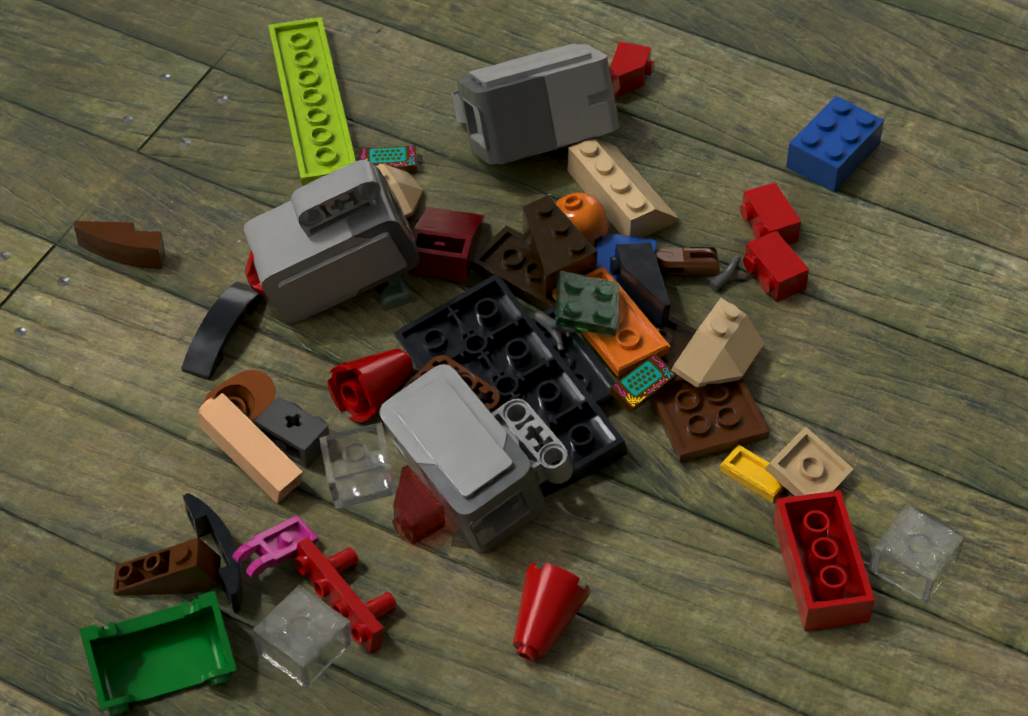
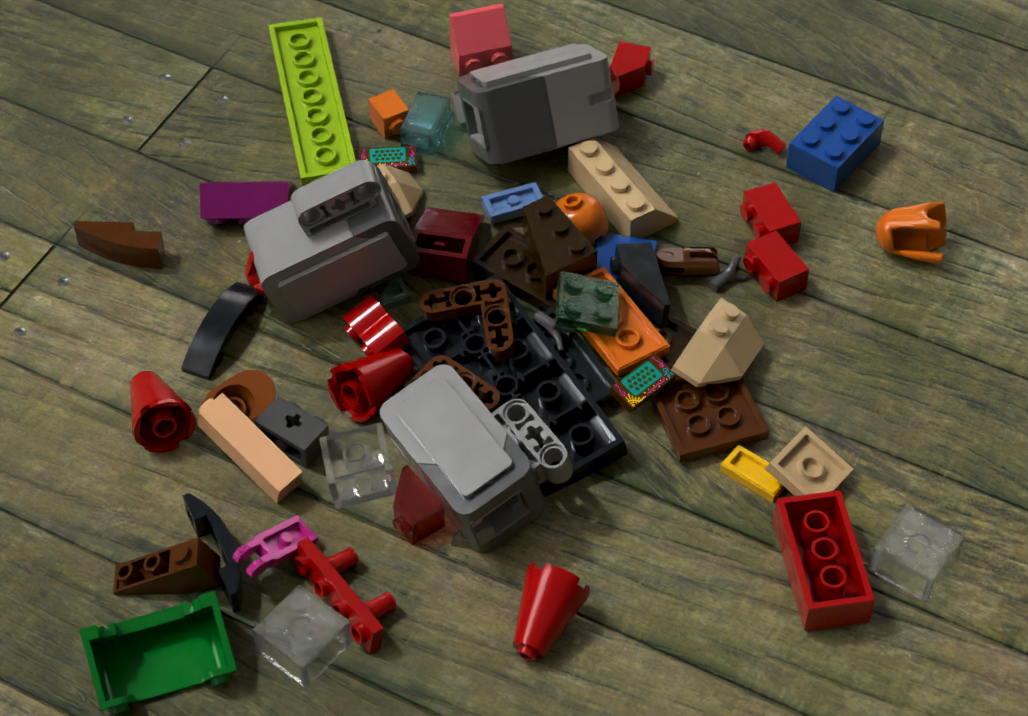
none -> red cone [130,371,196,453]
none -> magenta slope [200,181,293,224]
none -> red brick [342,294,411,356]
none -> orange brick [369,89,410,139]
none -> clear light blue brick [400,91,454,156]
none -> reddish brown beam [419,279,516,360]
none -> coral slope [449,3,512,77]
none -> medium blue plate [481,182,543,225]
none -> red arm [743,129,787,155]
none -> orange hair [875,202,947,264]

